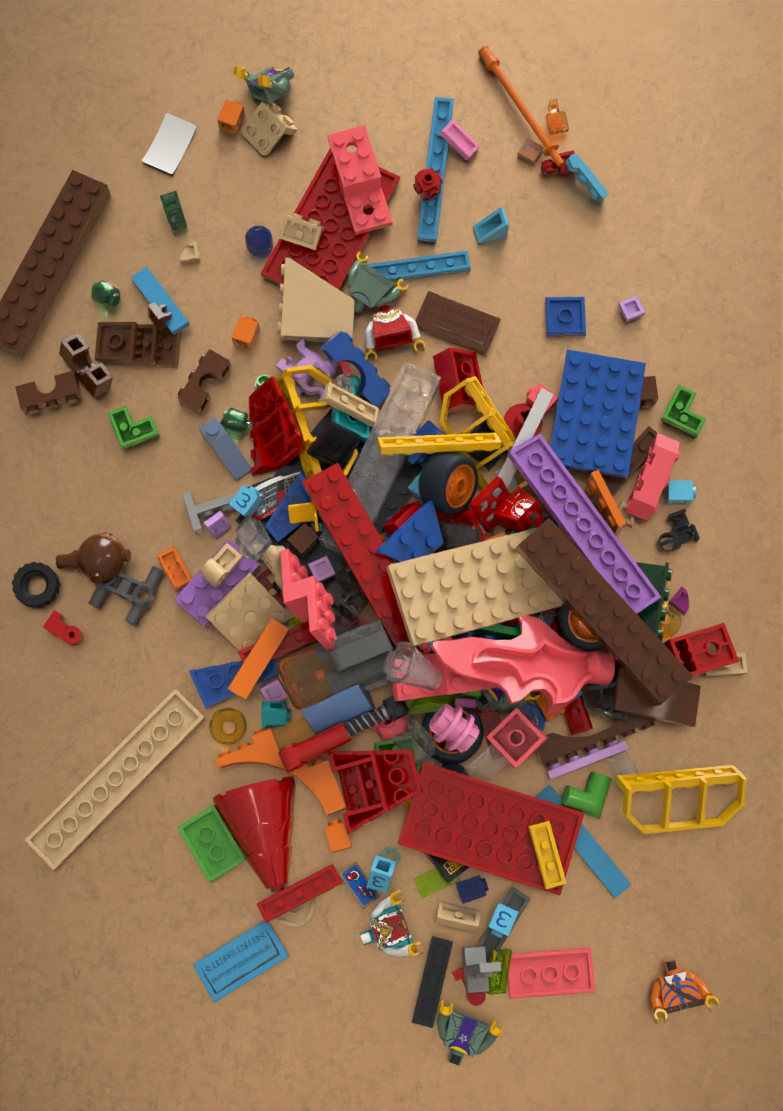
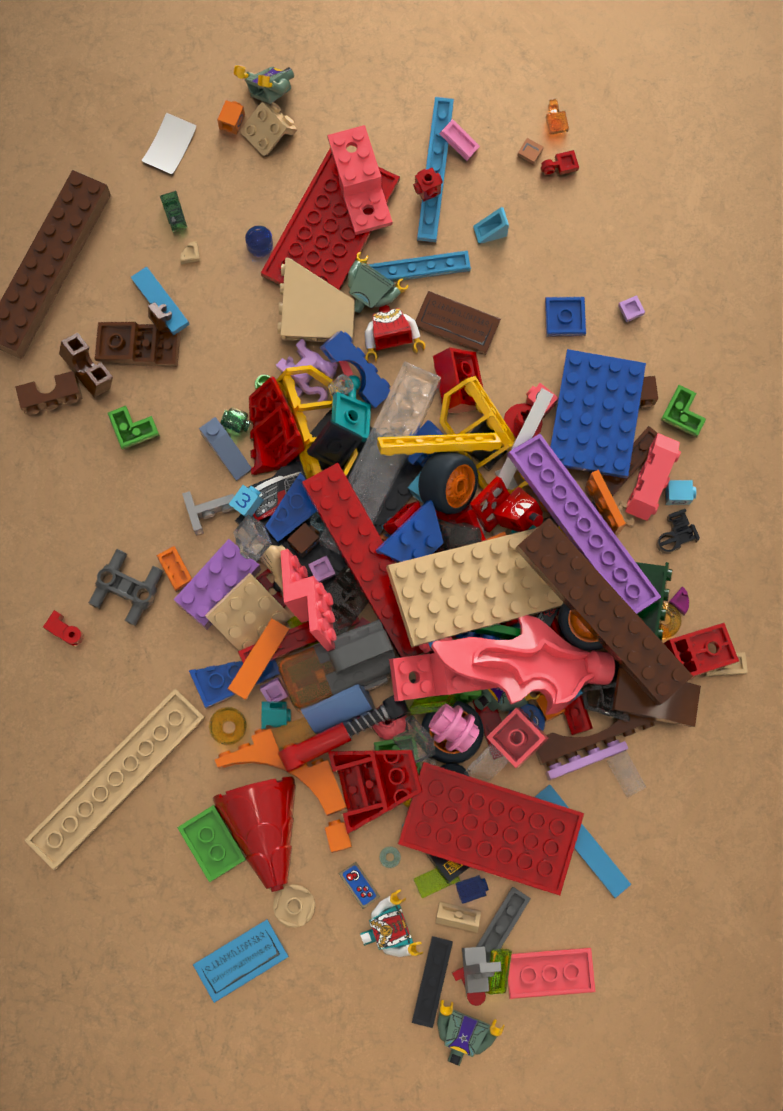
black tyre [12,562,60,609] -> none
reddish brown piece [56,532,131,584] -> none
clear green head [91,280,121,309] -> none
reddish brown arch [178,349,231,415] -> none
tan plate [200,543,243,588] -> none
lavender plate [204,511,231,538] -> none
orange brick [232,316,260,350] -> none
red tile [257,864,342,923] -> none
tan bracket [278,213,325,250] -> none
yellow bracket [288,502,319,532] -> none
tan tile [322,382,379,427] -> none
medium azure brick [367,855,396,894] -> none
clear cone [383,641,442,690] -> none
magenta tile [454,697,476,708] -> none
orange bar [478,46,564,167] -> none
medium azure brick [487,903,518,938] -> none
yellow tile [528,821,567,890] -> none
bright green brick [560,772,612,819] -> none
medium azure hinge [565,154,609,203] -> none
yellow plate [616,765,747,834] -> none
torso [650,960,719,1024] -> none

